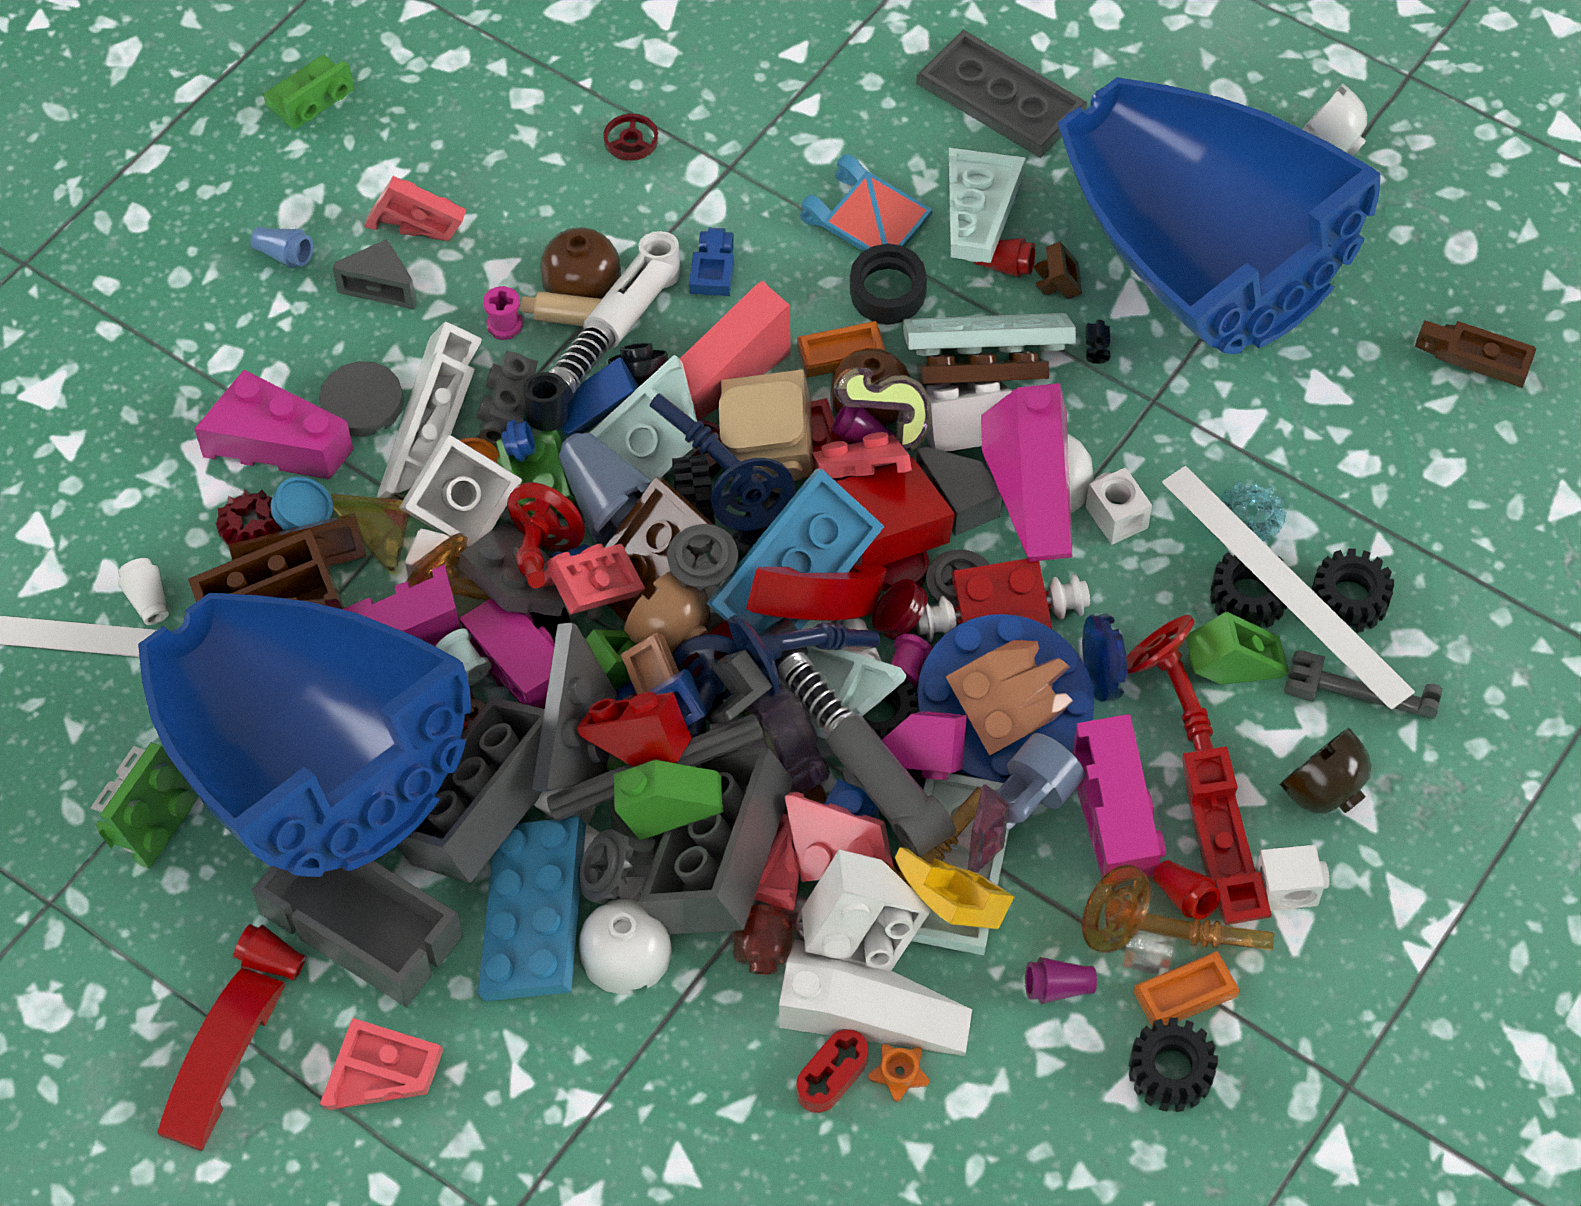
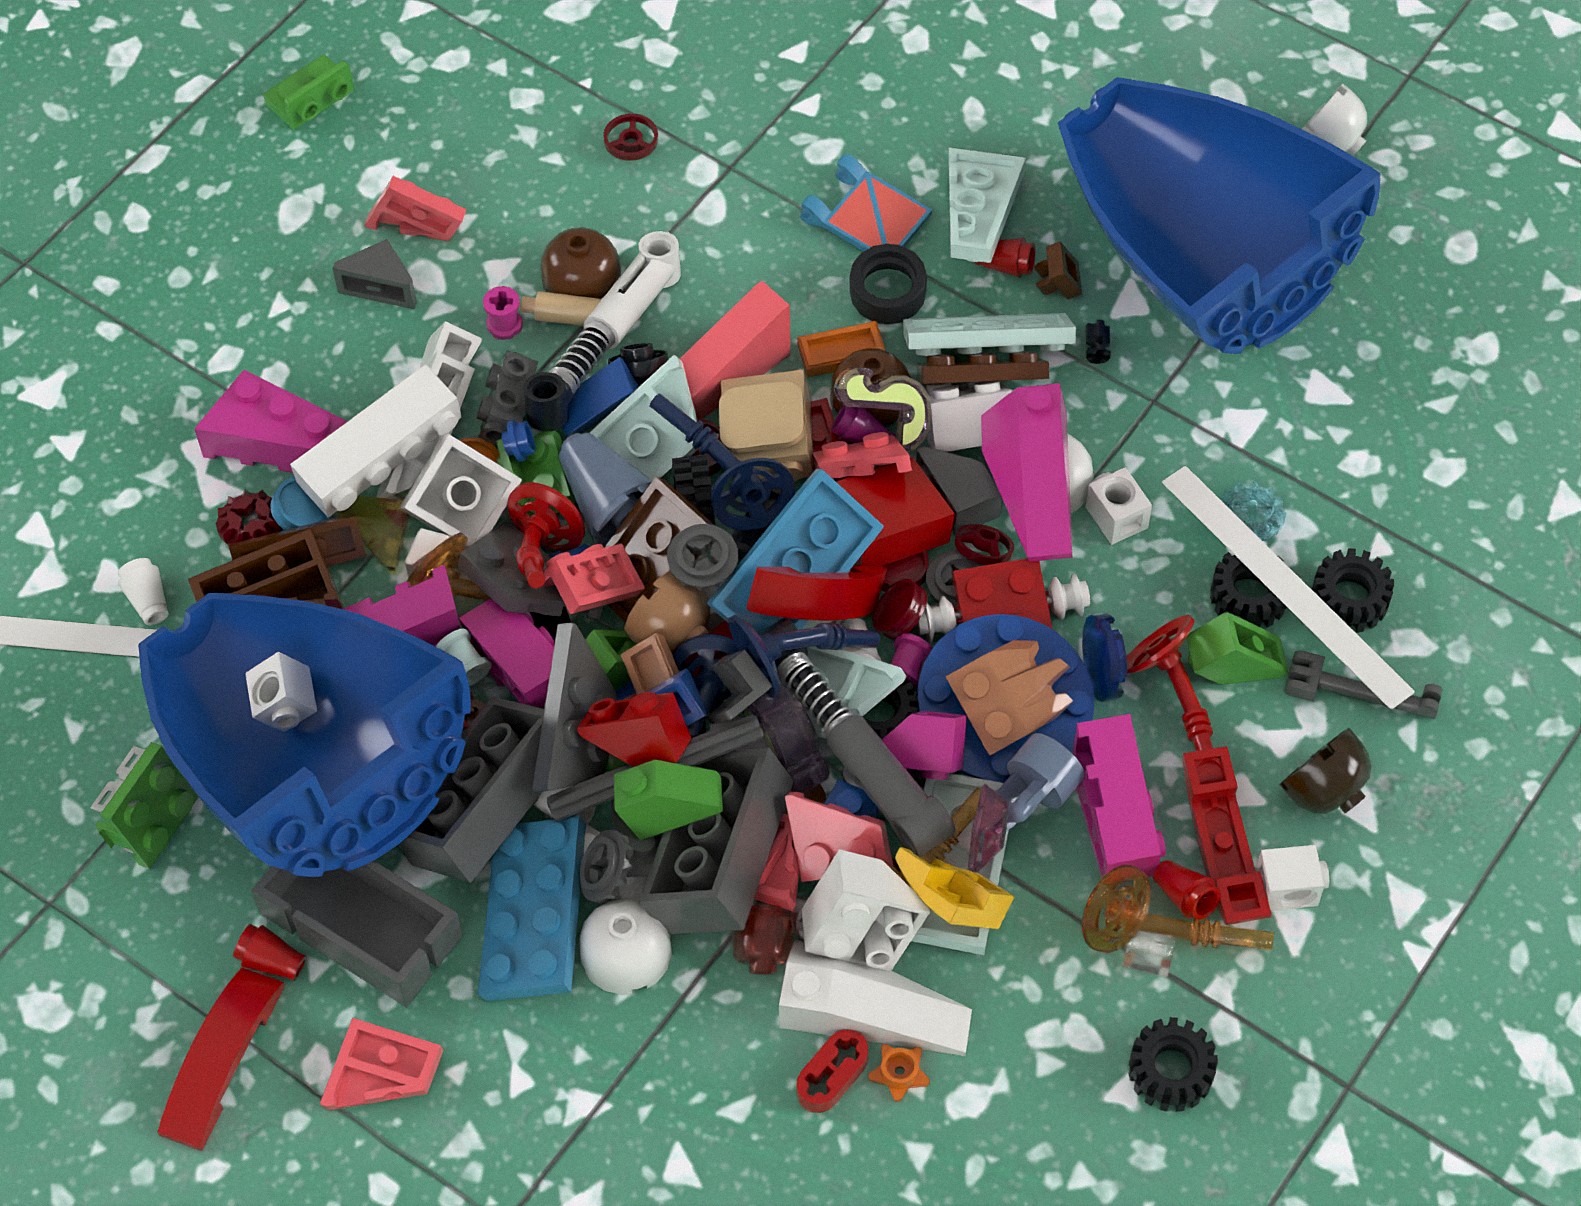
medium blue cone [251,227,313,268] -> none
dark grey tile [319,361,404,437] -> none
blue plate [689,227,734,296] -> none
dark grey tile [916,30,1087,158] -> none
magenta cone [1025,957,1097,1004] -> none
orange tile [1133,951,1240,1026] -> none
reddish brown hinge [1415,320,1537,388] -> none
none -> white brick [245,652,317,732]
none -> white brick [290,364,462,517]
none -> dark red piece [954,524,1014,565]

